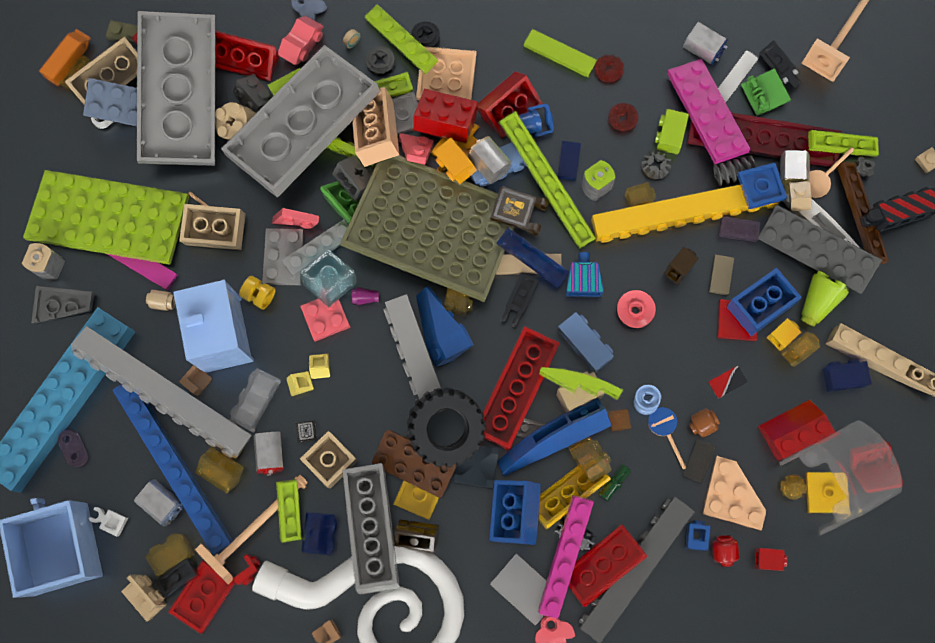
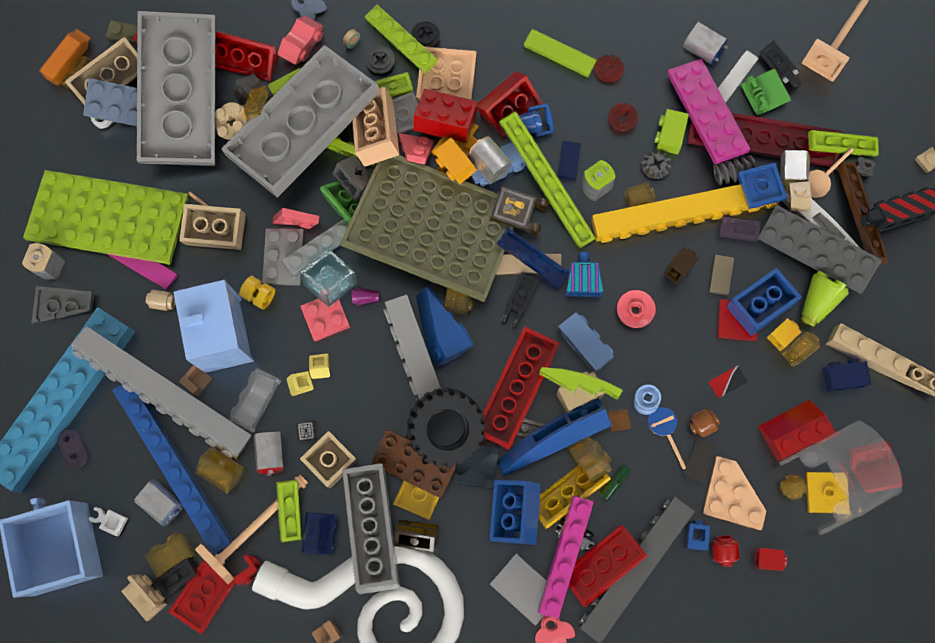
none -> clear yellow plate [242,86,269,121]

